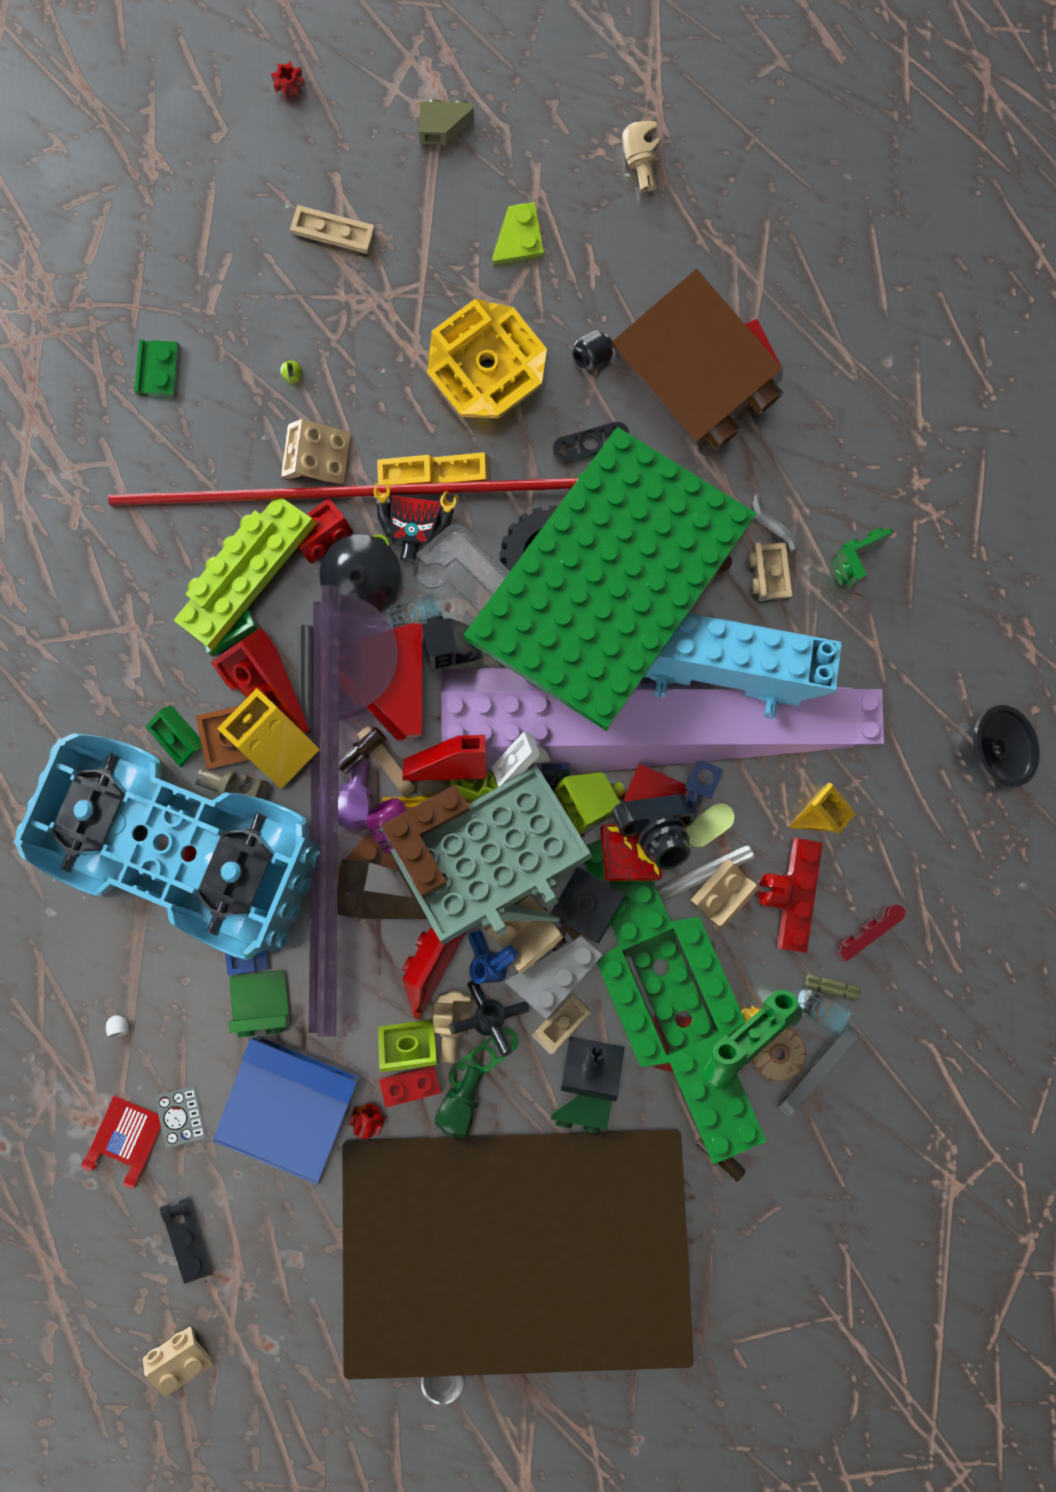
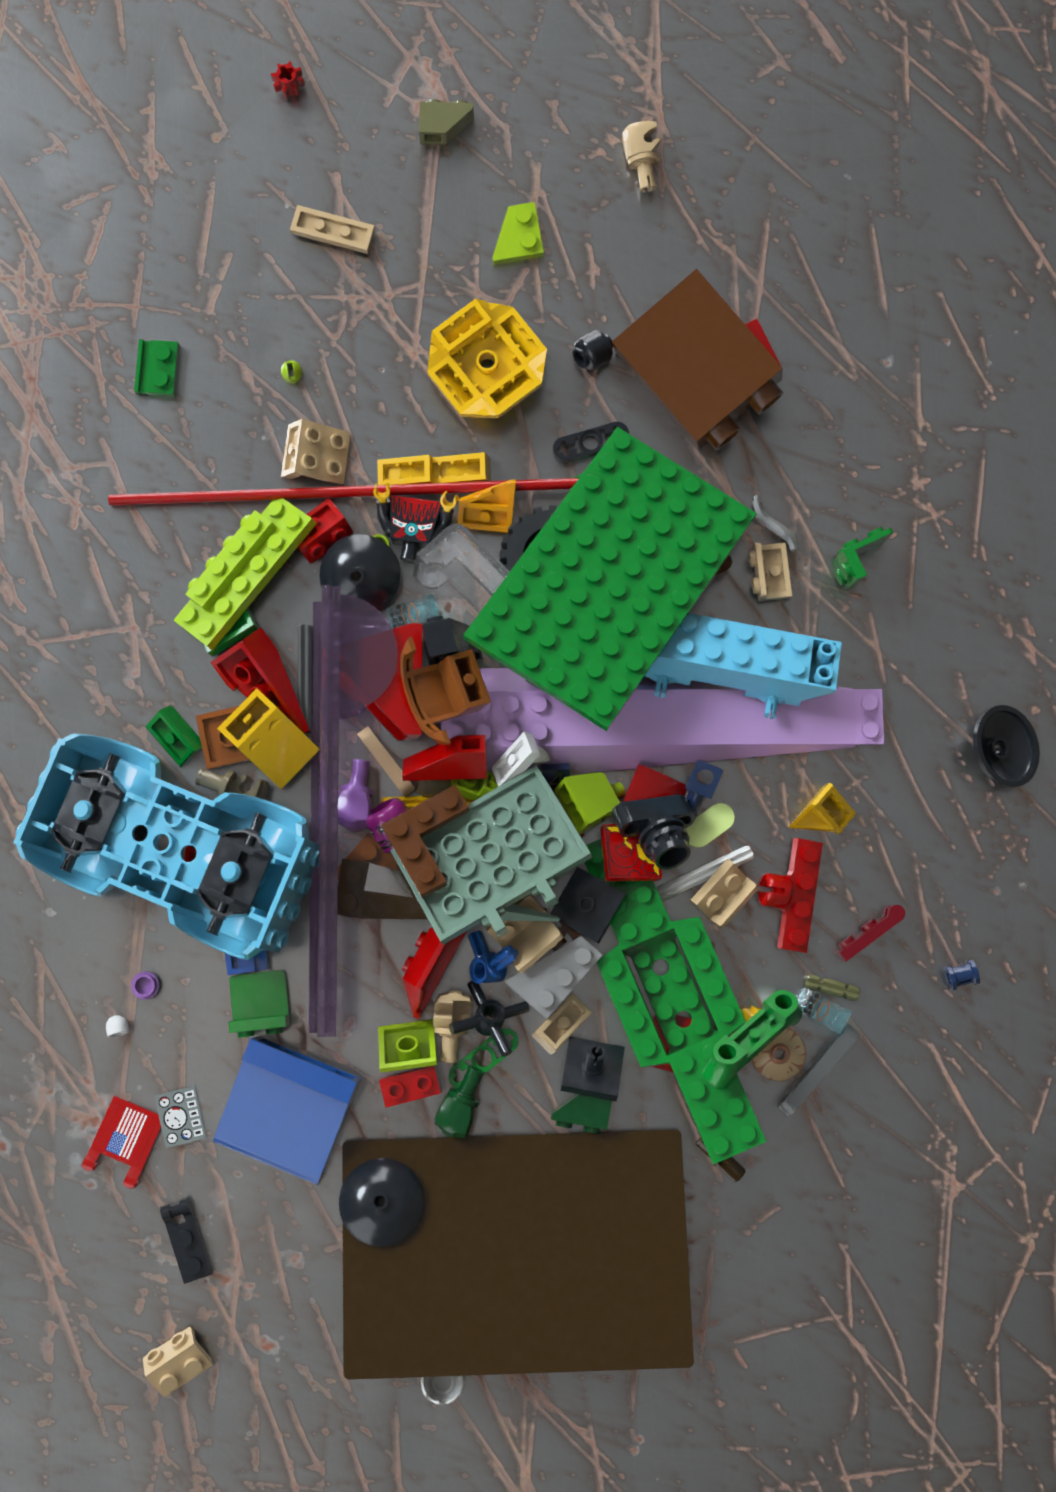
dark brown axle [336,726,387,774] -> none
red gear [348,1103,386,1139] -> none
none -> medium lavender plate [131,971,160,1000]
none -> black dish [339,1158,425,1247]
none -> dark orange piece [400,637,491,745]
none -> light orange wing [457,479,516,533]
none -> dark blue bush [944,959,980,990]

